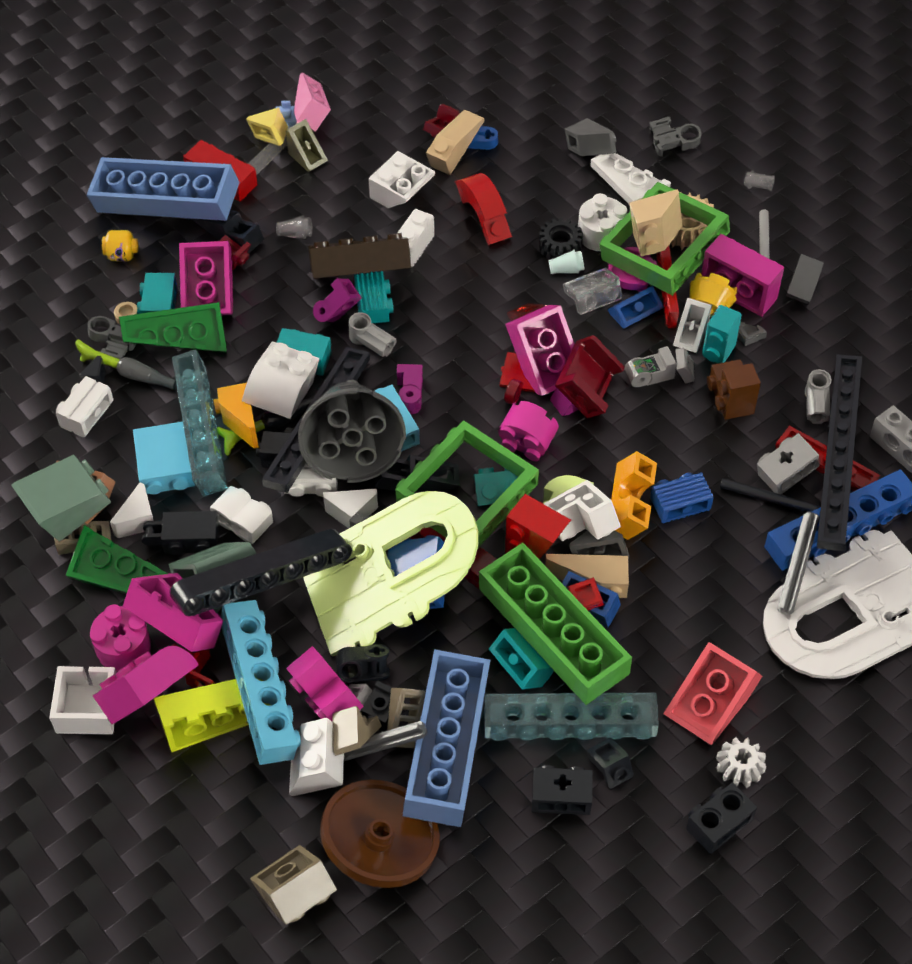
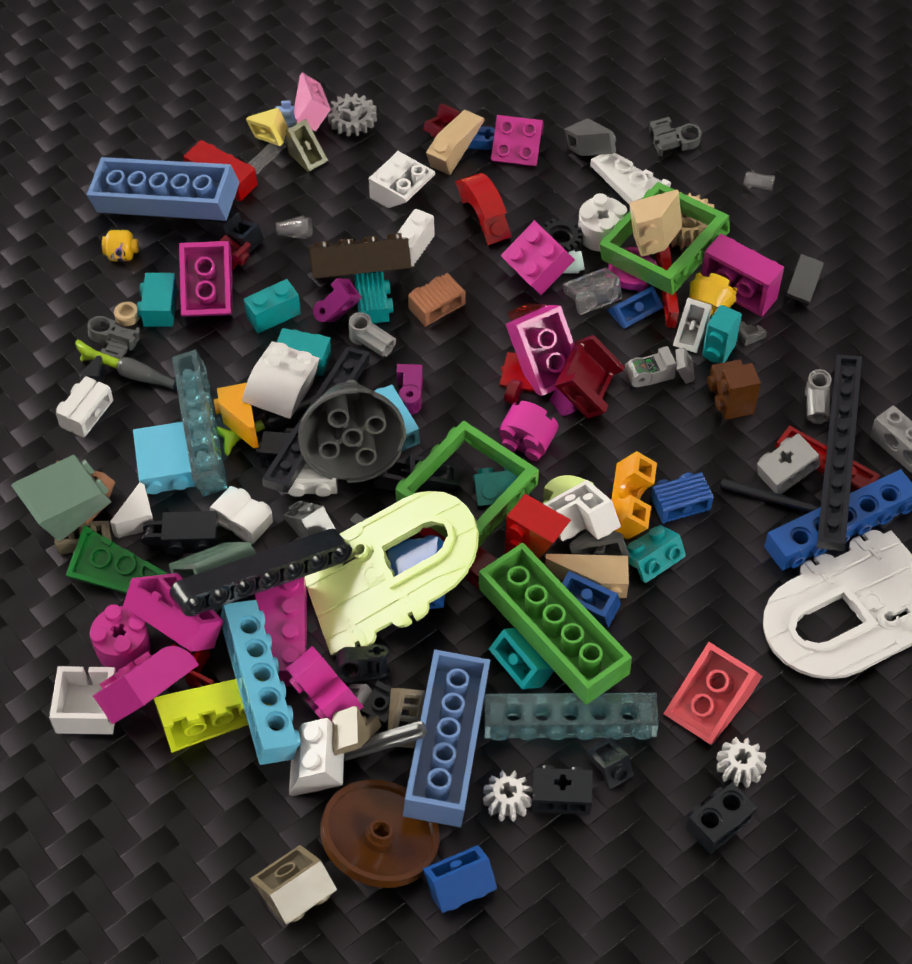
green wing [119,302,227,352] -> none
white slope [323,489,378,528] -> none
red tile [568,577,604,611] -> none
light grey bar [759,210,770,259] -> none
dark grey axle [777,512,820,615] -> none
none -> teal brick [243,279,301,334]
none -> dark pink wedge [254,577,307,686]
none -> dark grey slope [283,501,336,538]
none -> light grey gear [327,93,377,136]
none -> nougat brick [408,273,465,327]
none -> blue brick [423,845,497,913]
none -> white gear [483,770,532,822]
none -> dark pink bracket [491,115,544,166]
none -> dark pink brick [501,220,575,295]
none -> teal bracket [627,525,686,583]

